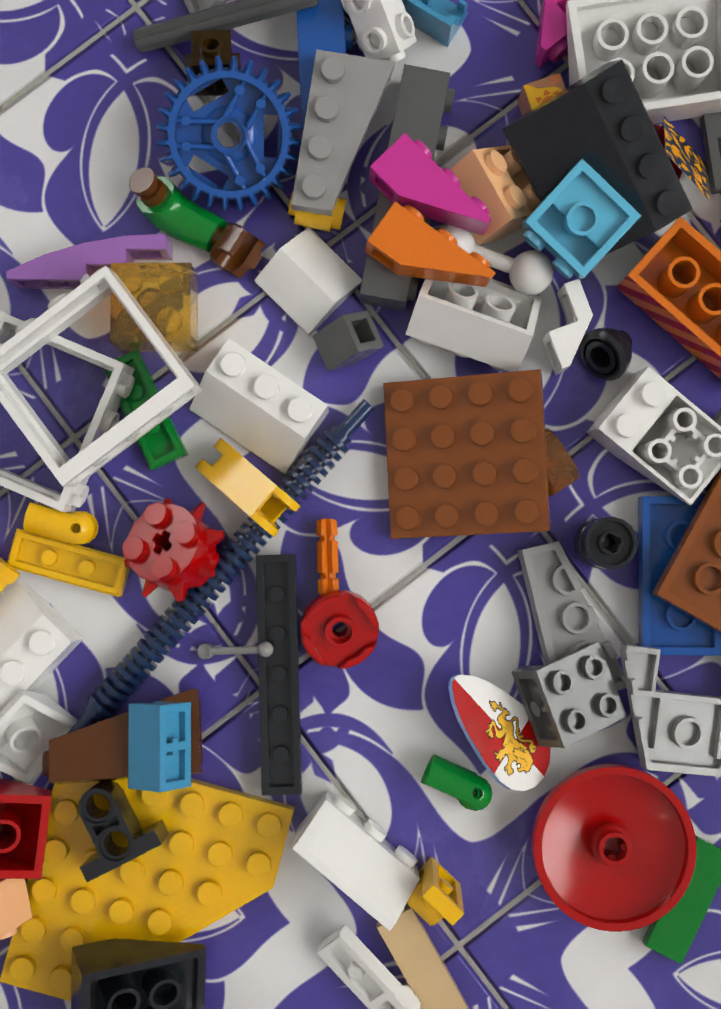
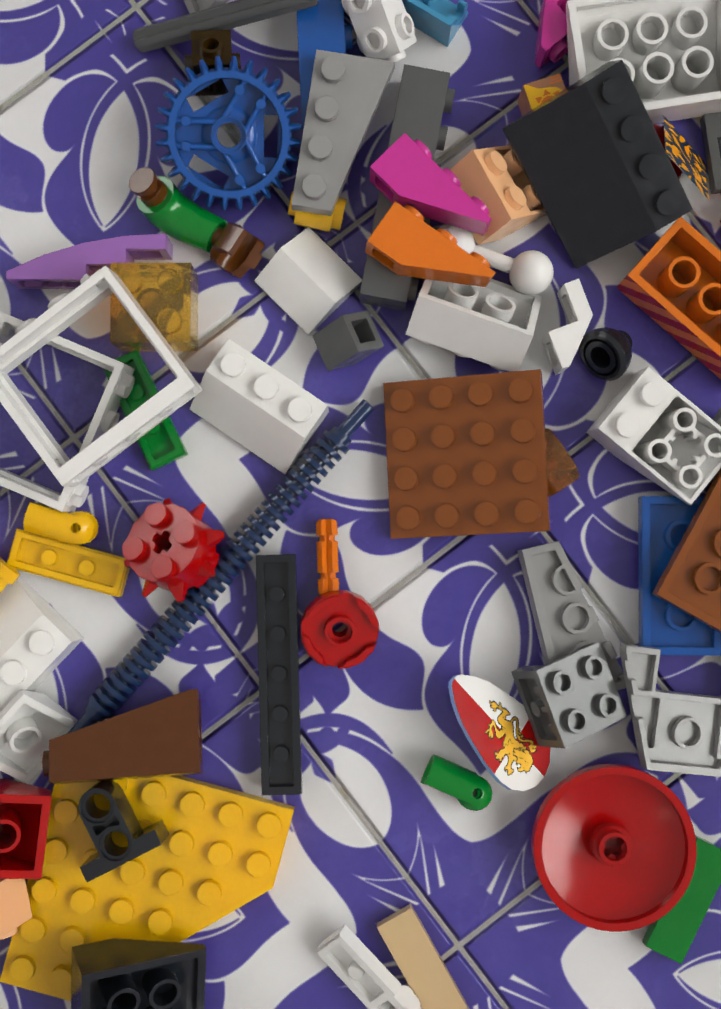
dark azure hinge [128,701,191,793] -> none
yellow piece [195,437,301,537] -> none
light grey hinge [197,641,273,659] -> none
white slope [292,791,420,931] -> none
yellow plate [406,857,464,926] -> none
medium azure plate [521,159,641,279] -> none
black wheel [573,517,638,569] -> none

